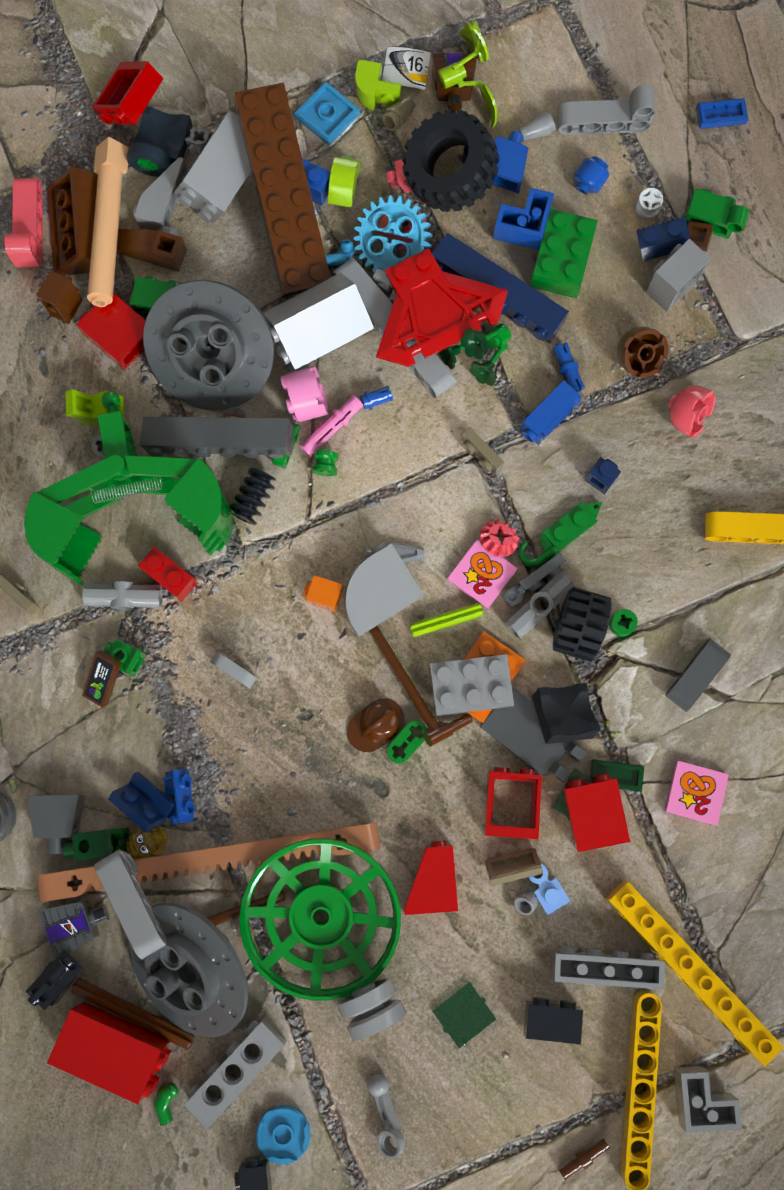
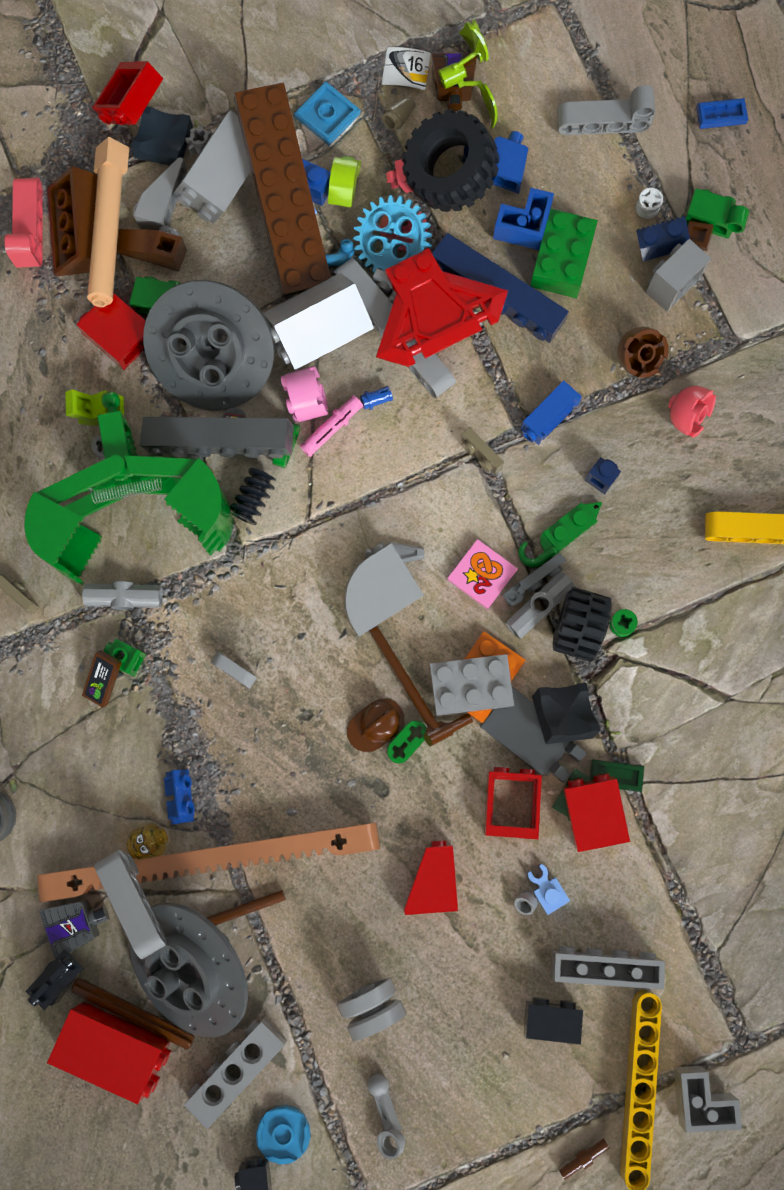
dark grey torso [28,794,84,854] -> none
reddish brown brick [36,271,83,324] -> none
dark green torso [63,827,132,861] -> none
dark blue bracket [108,772,175,832] -> none
black bush [127,143,171,177] -> none
red brick [138,547,198,602] -> none
green arm [154,1082,178,1126] -> none
green dish [240,838,401,1001] -> none
orange brick [303,575,344,613] -> none
green wheel [312,450,339,476] -> none
lime brick [355,59,401,111] -> none
lime axle [410,603,483,637] -> none
clear green piece [432,982,496,1049] -> none
dark green plant [439,323,511,386] -> none
coral gear [479,519,519,557] -> none
dark tan plate [485,848,543,886] -> none
light grey cone [519,112,556,142] -> none
blue pin [553,343,585,392] -> none
blue head [573,156,609,195] -> none
yellow brick [604,880,784,1067] -> none
bright pink tile [664,761,729,826] -> none
dark grey beam [665,638,731,712] -> none

